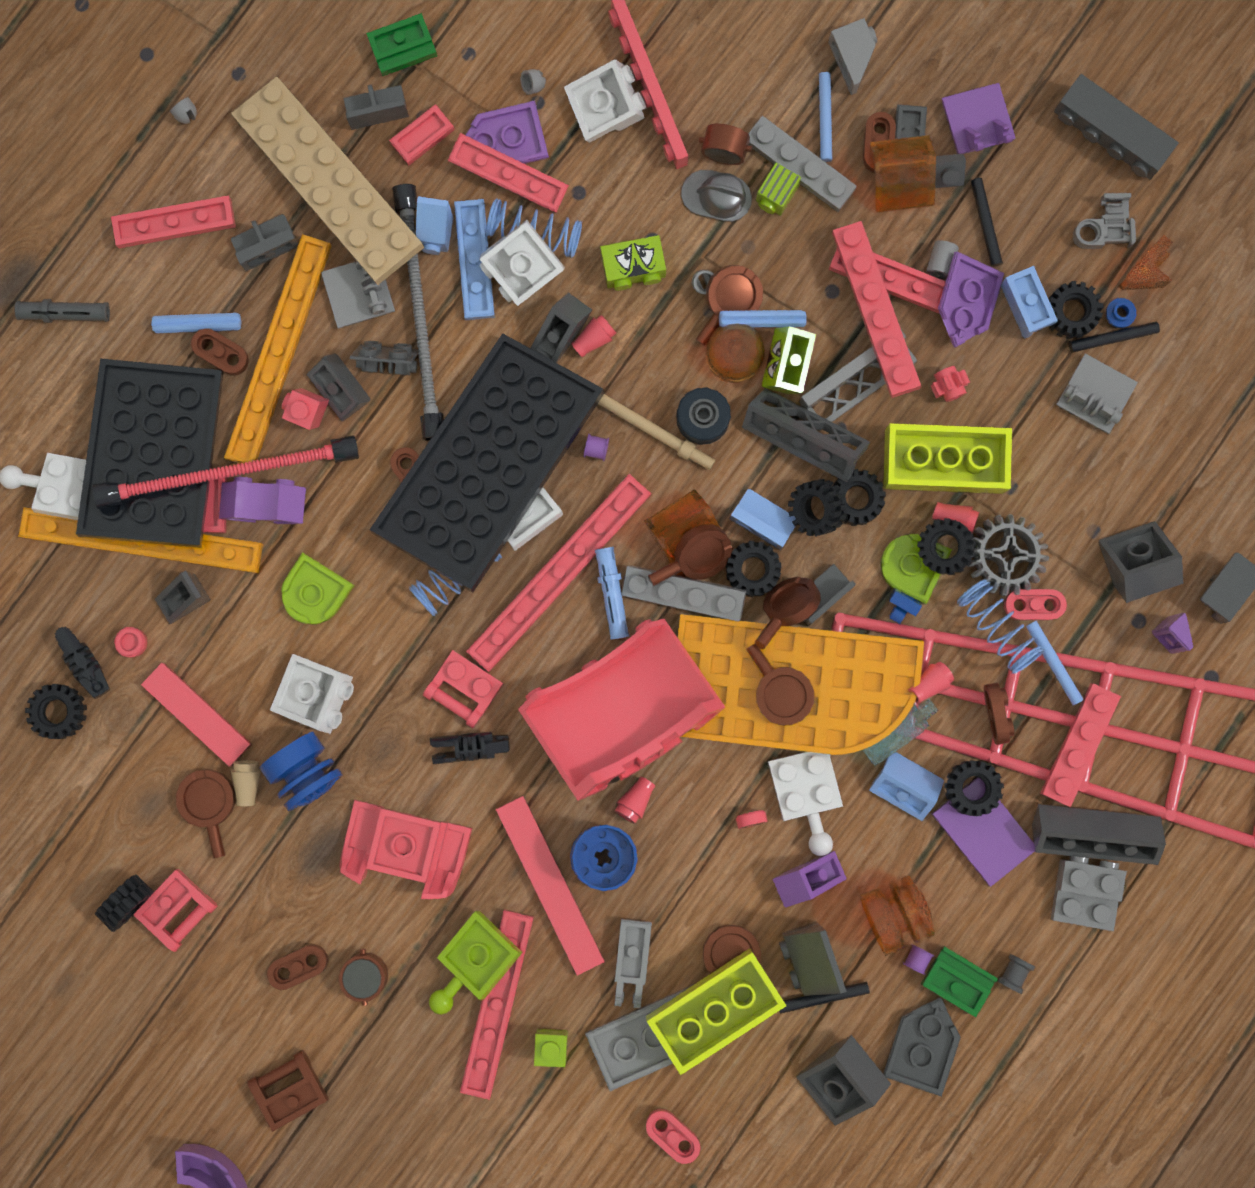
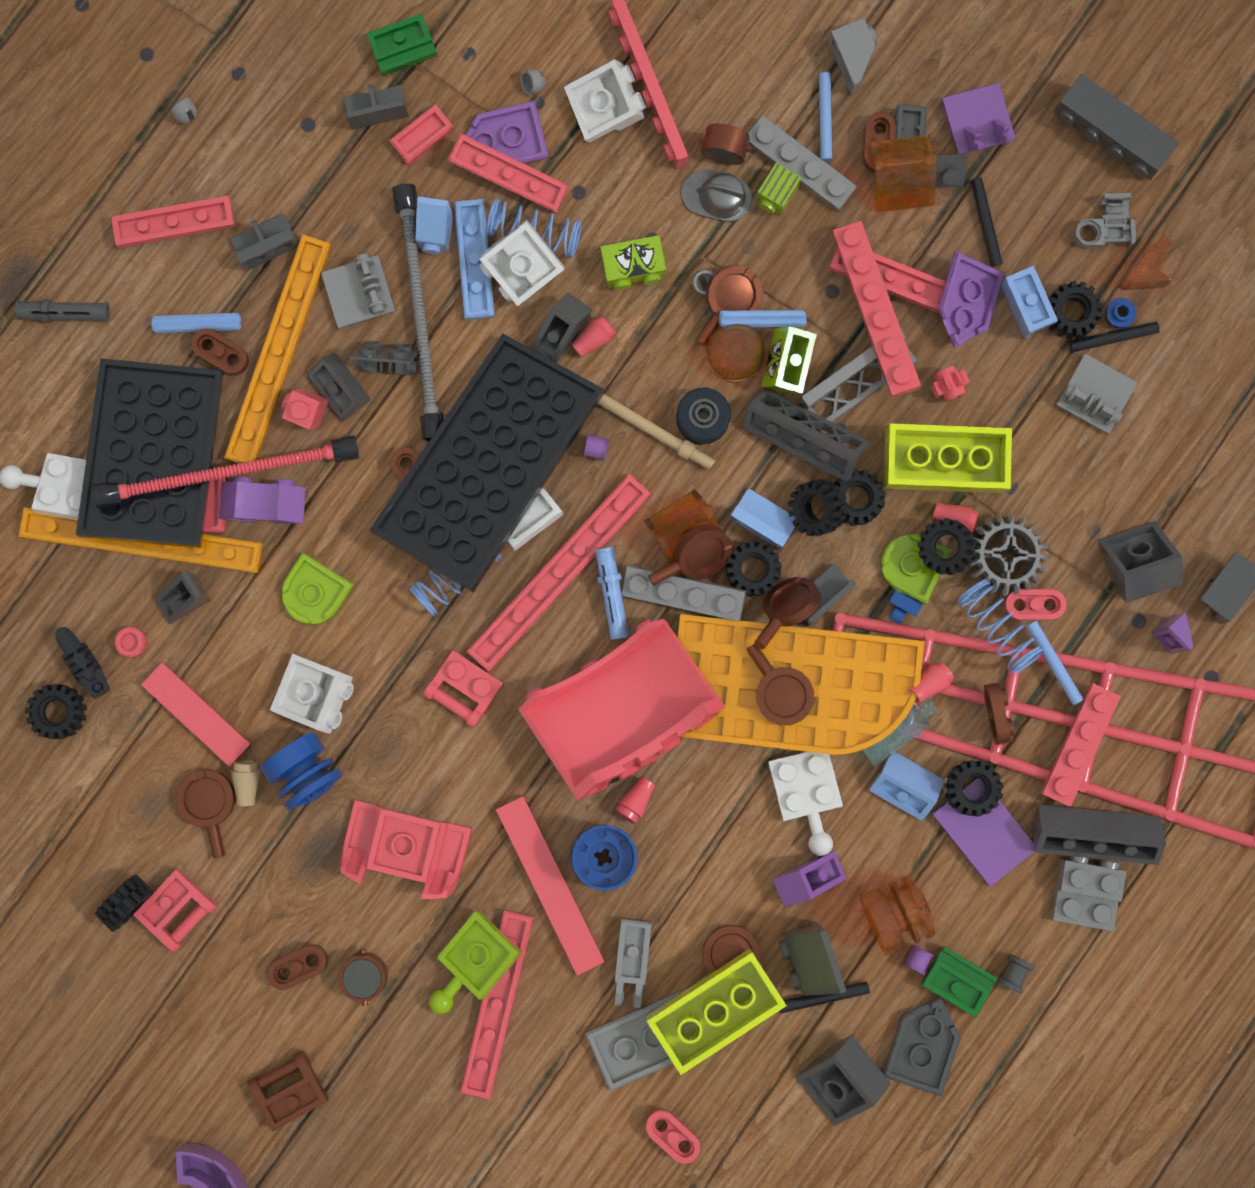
tan plate [231,77,424,285] -> none
black hinge [430,731,510,764] -> none
lime brick [534,1029,568,1067] -> none
coral tile [736,810,768,829] -> none
light grey piece [926,240,959,279] -> none

